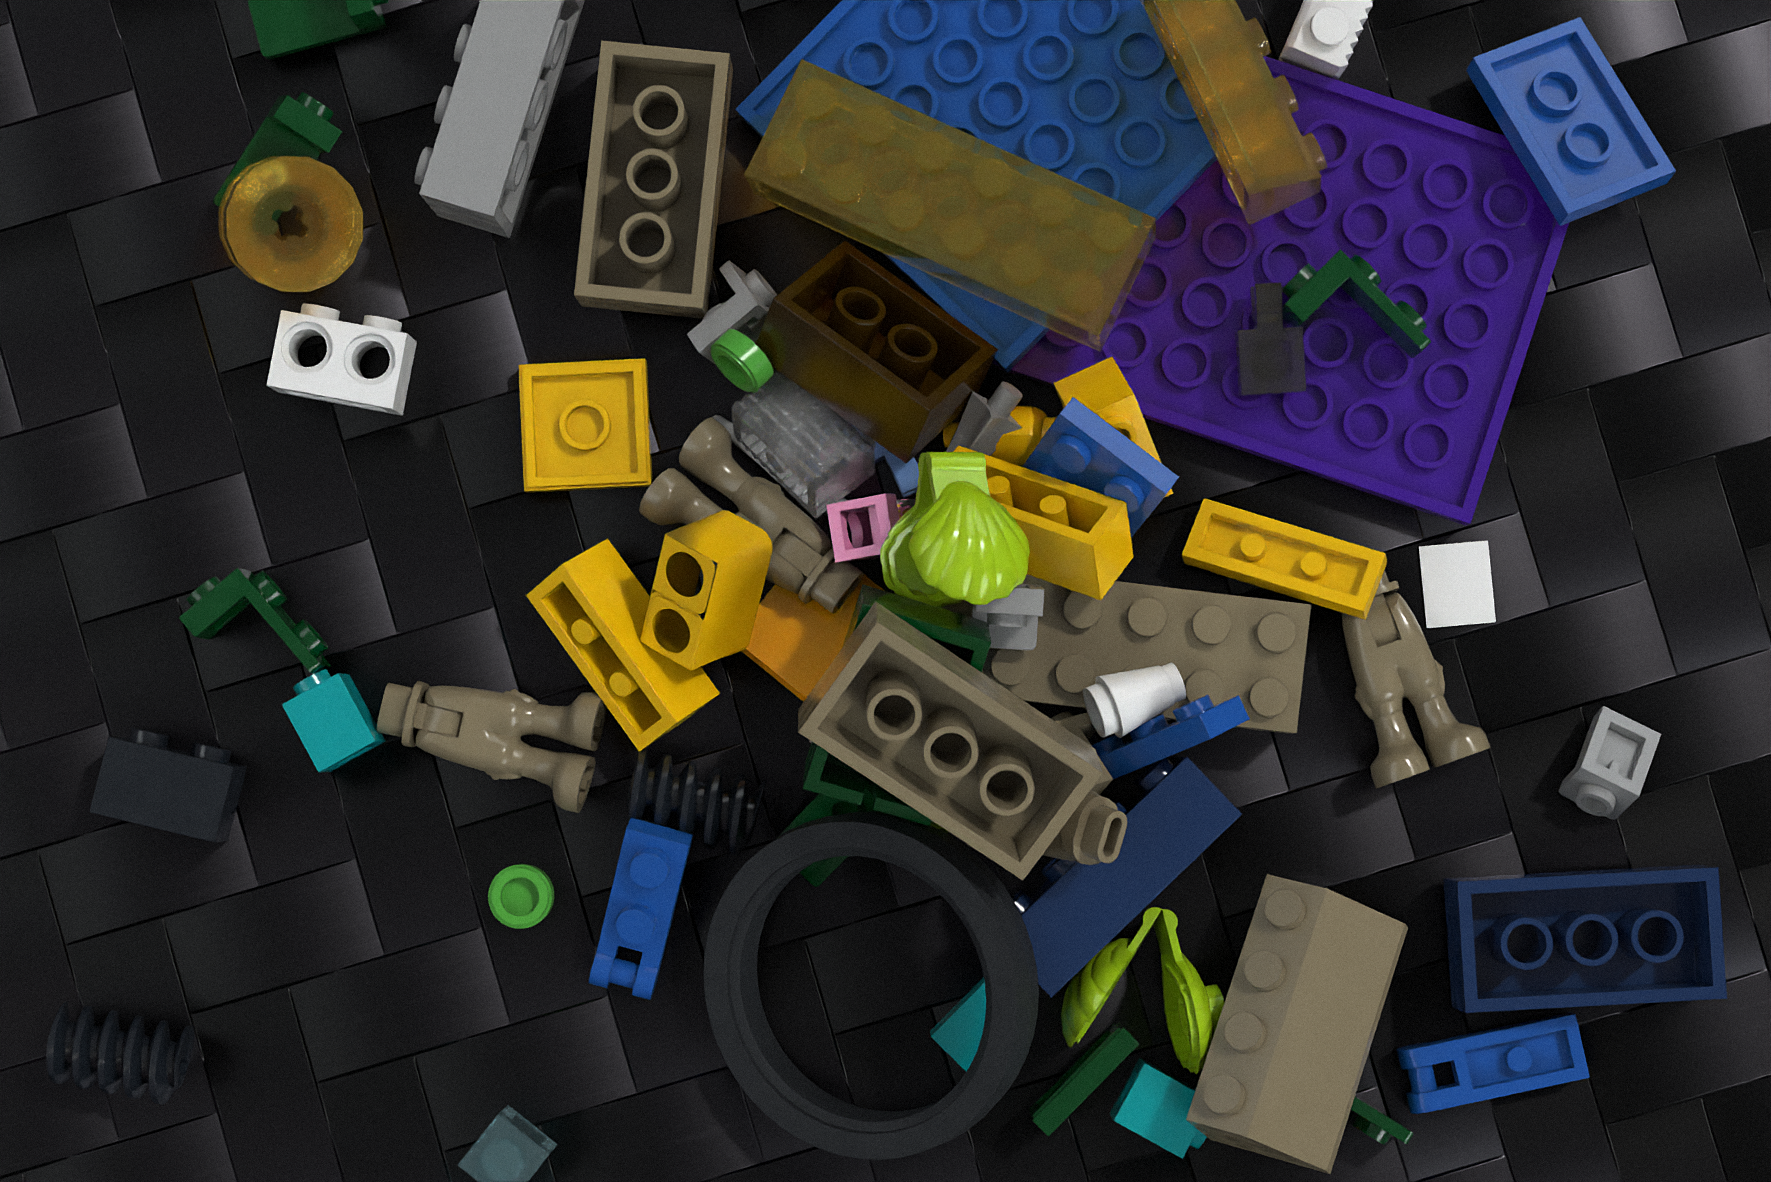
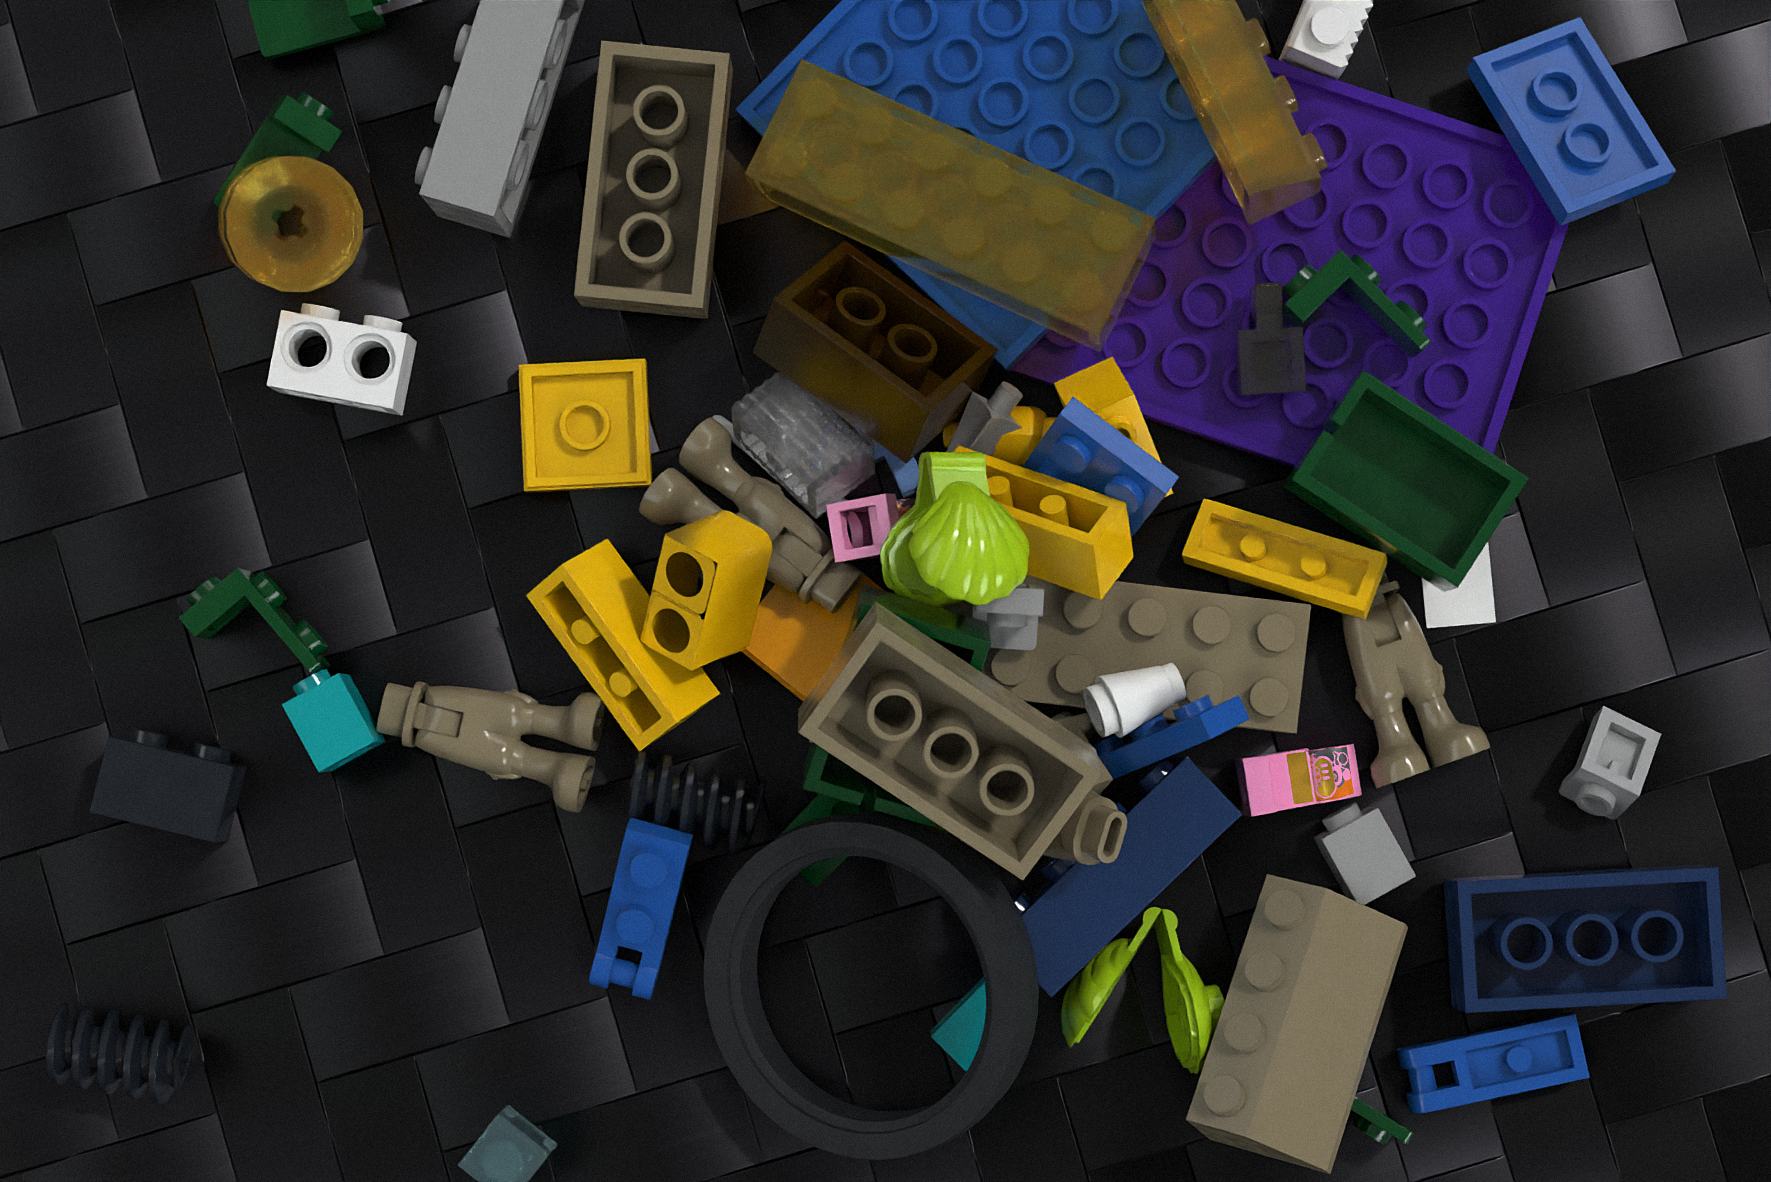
bright green tile [488,864,554,929] -> none
light grey bracket [687,260,777,364] -> none
bright green tile [711,329,774,392] -> none
dark green tile [1029,1022,1140,1137] -> none
teal brick [1109,1057,1206,1159] -> none
none -> bright pink leg [1234,744,1362,817]
none -> dark green piece [1282,370,1529,592]
none -> light grey brick [1313,802,1416,905]

